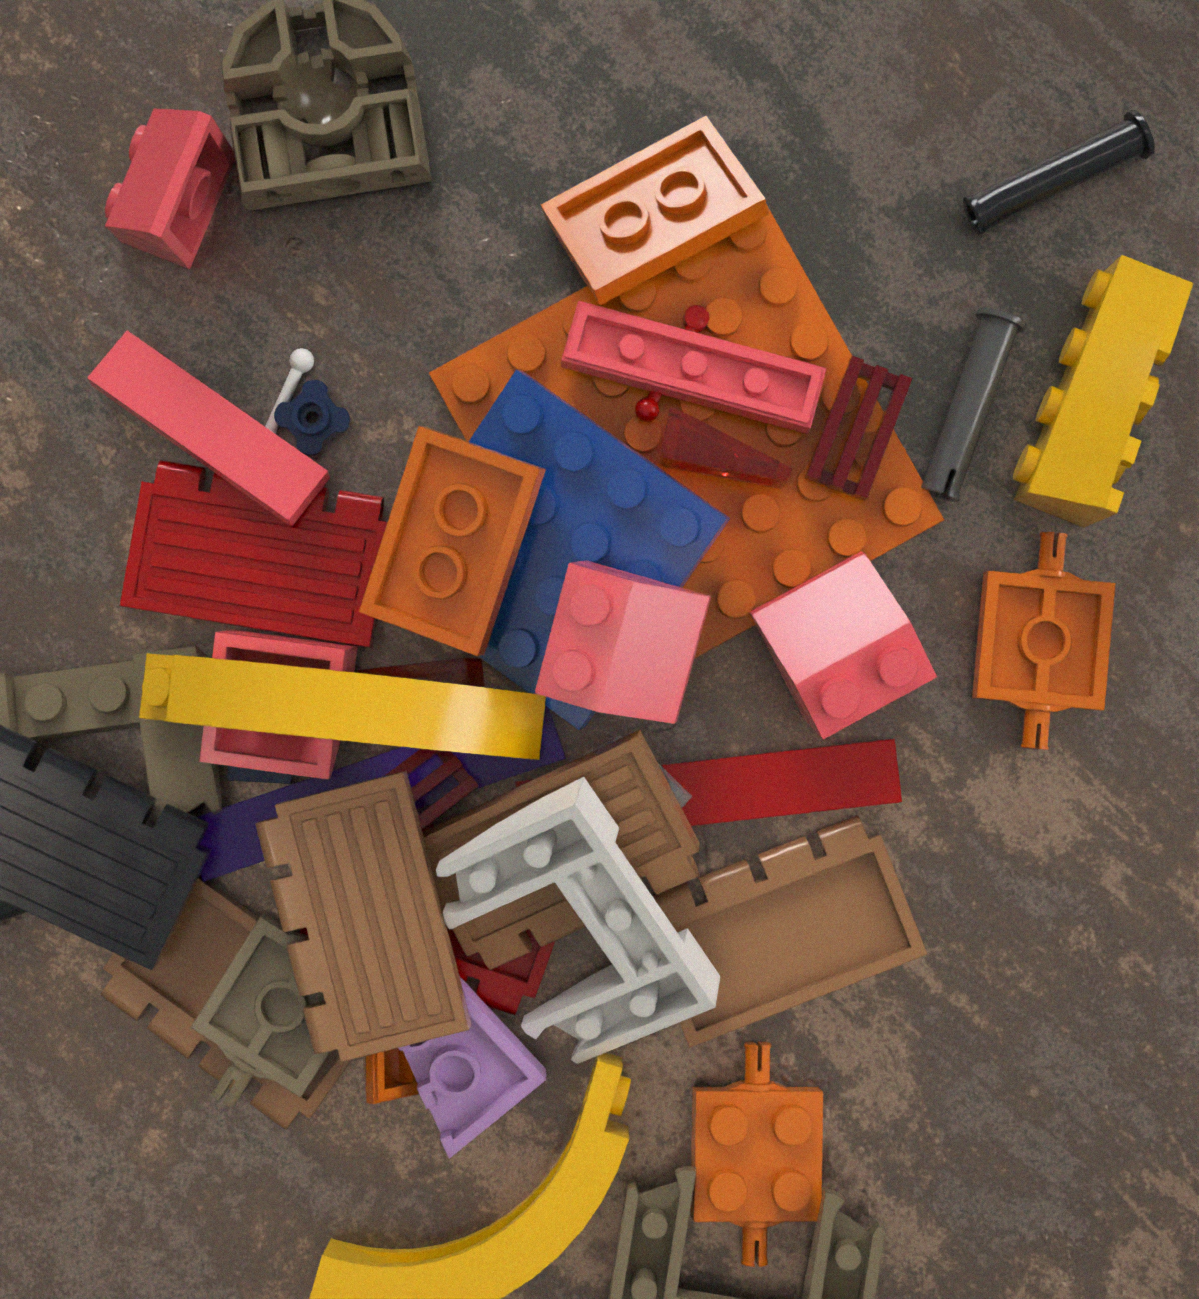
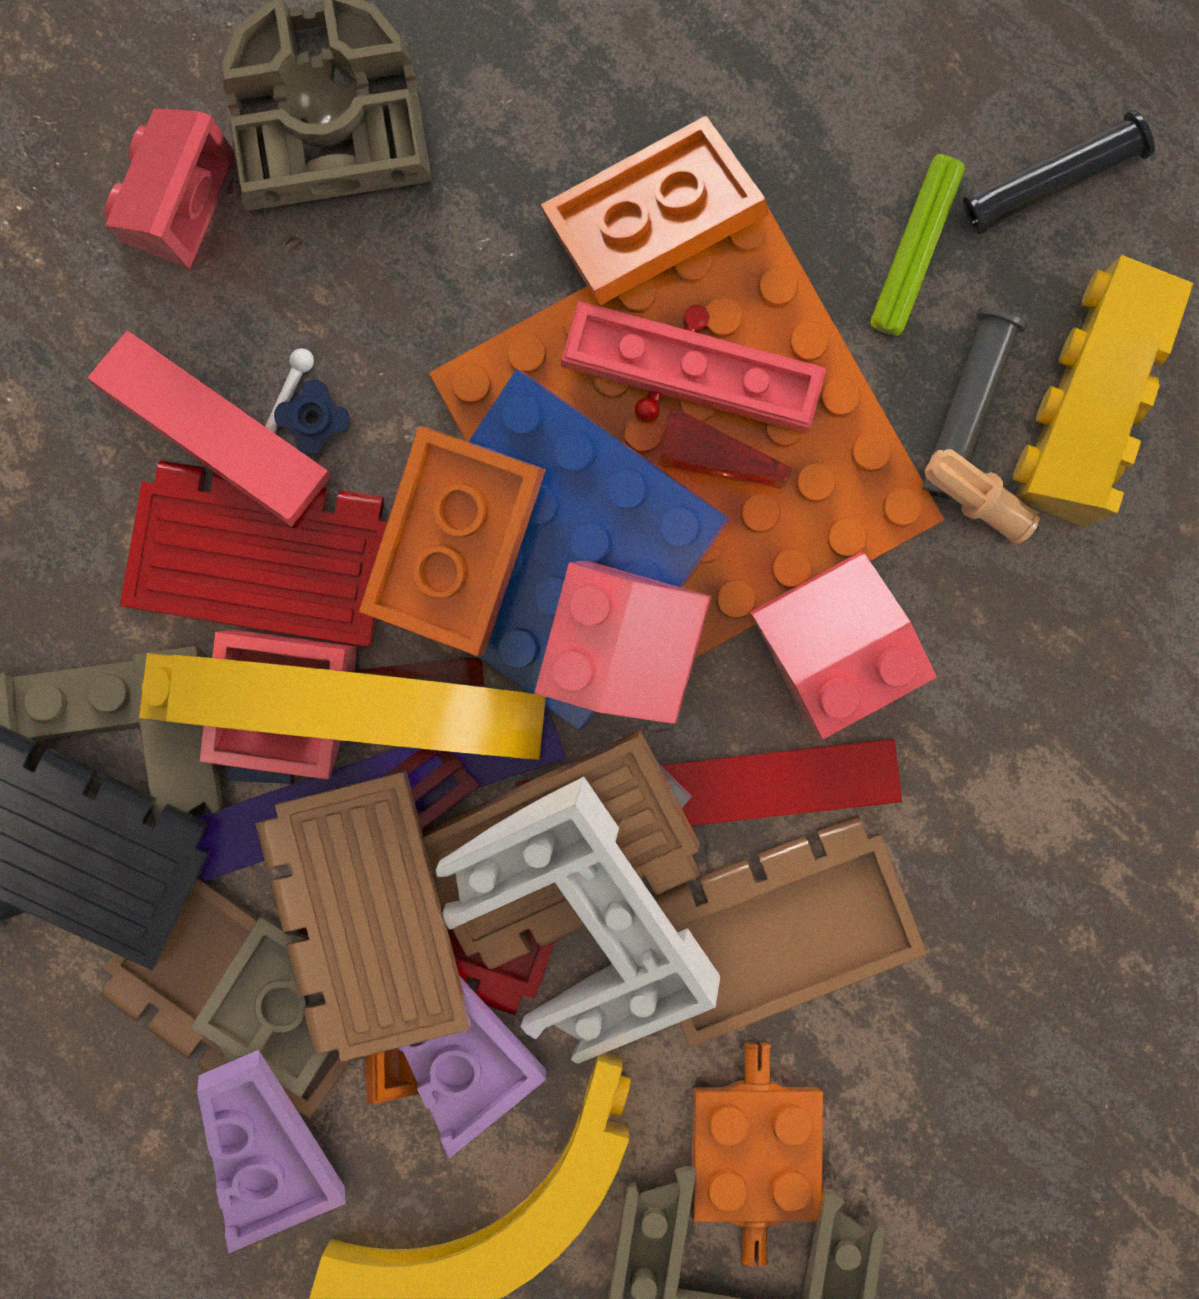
dark red tile [805,356,913,501] -> none
orange plate [972,532,1116,750] -> none
none -> lavender wing [197,1050,346,1254]
none -> lime axle [870,154,965,336]
none -> light nougat axle [924,449,1040,545]

